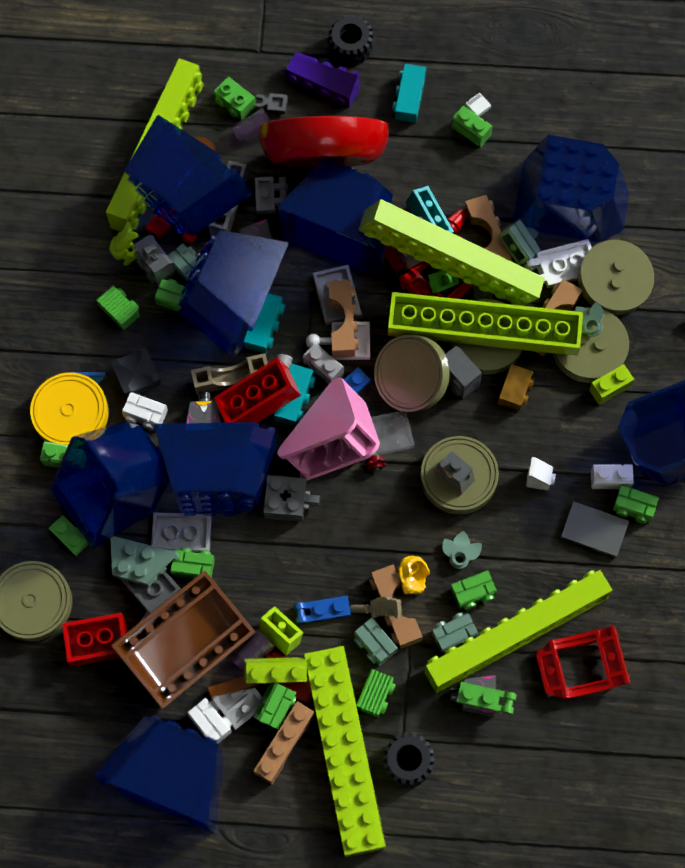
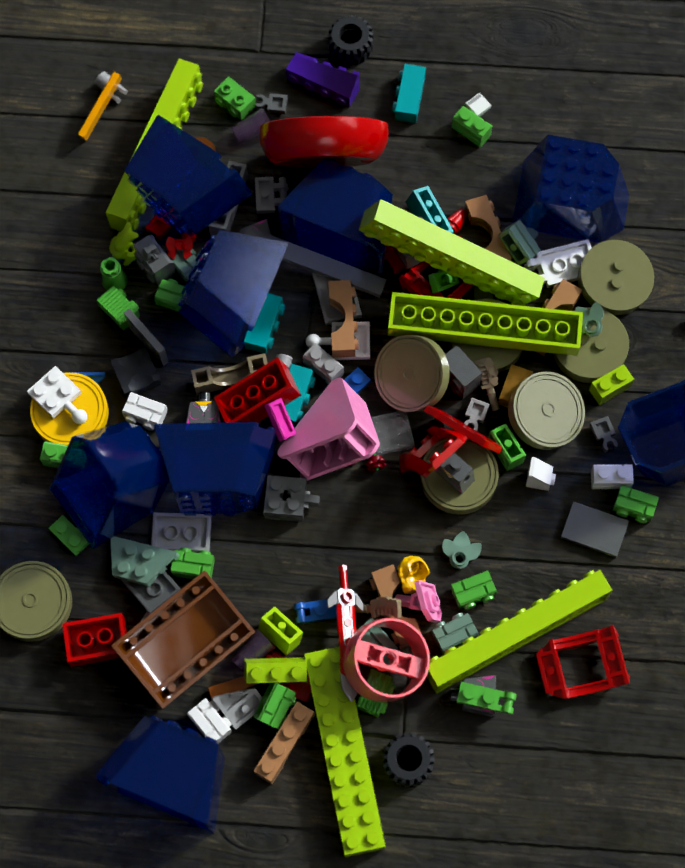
none -> white plate [27,366,87,424]
none -> light orange tile [78,72,122,141]
none -> light grey hinge [95,72,128,104]
none -> bright green plant [100,257,128,290]
none -> dark grey tile [124,309,168,367]
none -> red piece [166,237,193,259]
none -> dark grey tile [240,226,387,298]
none -> dark pink tile [264,398,297,441]
none -> sword [327,565,363,702]
none -> coral cylinder [343,618,430,702]
none -> bright pink piece [395,580,442,623]
none -> red wedge [399,427,468,478]
none -> red tile [424,405,502,454]
none -> light grey plate [464,398,490,431]
none -> dark tan piece [474,357,500,411]
none -> bright green brick [488,424,526,471]
none -> brick [508,372,585,450]
none -> dark grey plate [590,416,618,453]

